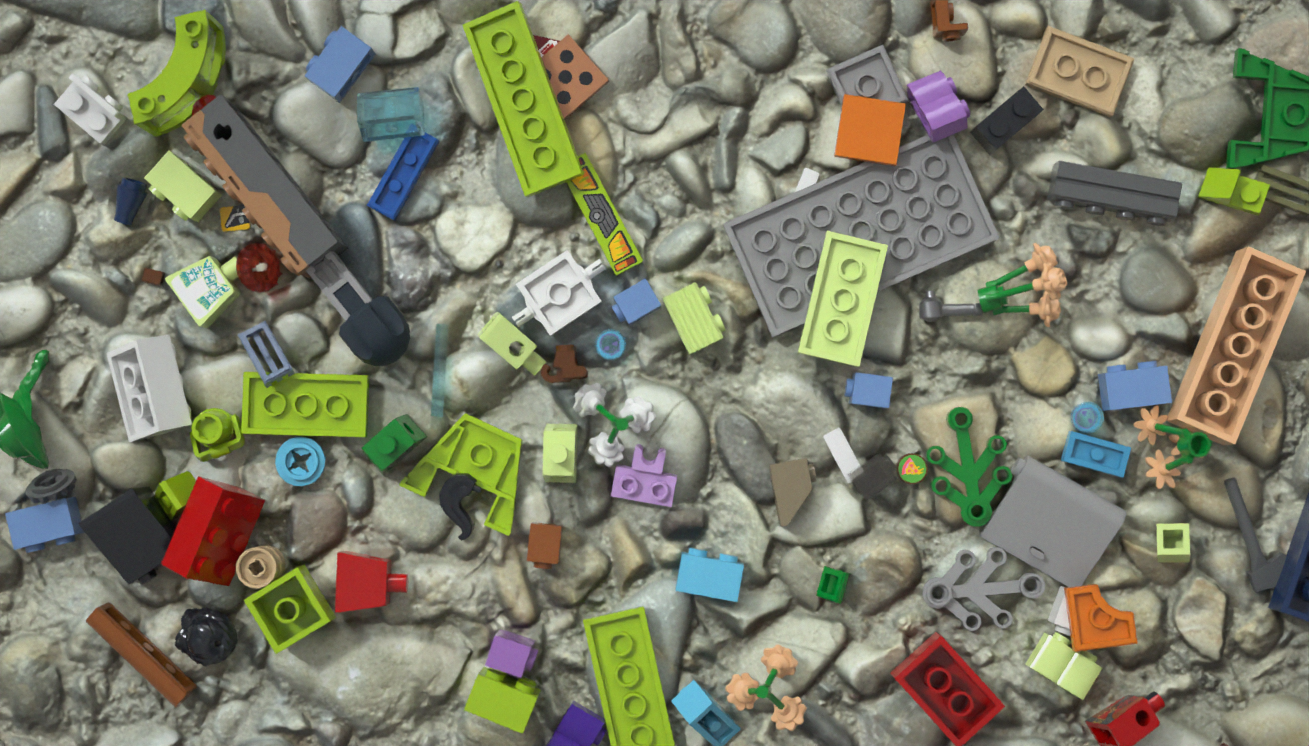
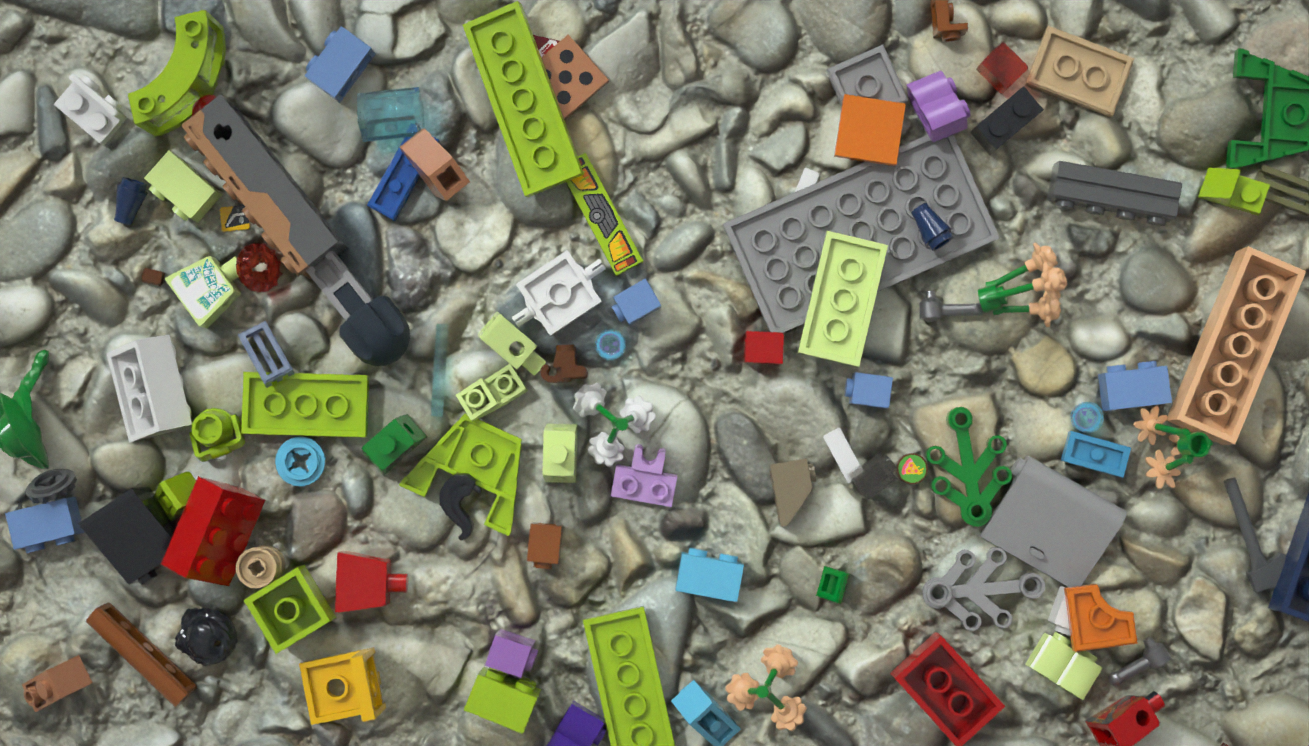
yellowish green brick [662,282,726,355] -> none
yellowish green brick [1156,523,1190,562] -> none
none -> nougat slope [22,655,92,712]
none -> yellow bracket [299,647,386,725]
none -> nougat slope [399,128,470,201]
none -> yellowish green slope [456,364,528,422]
none -> red panel [744,331,784,365]
none -> dark blue cone [911,203,953,251]
none -> clear red panel [976,42,1028,94]
none -> flat silver piece [1108,637,1171,687]

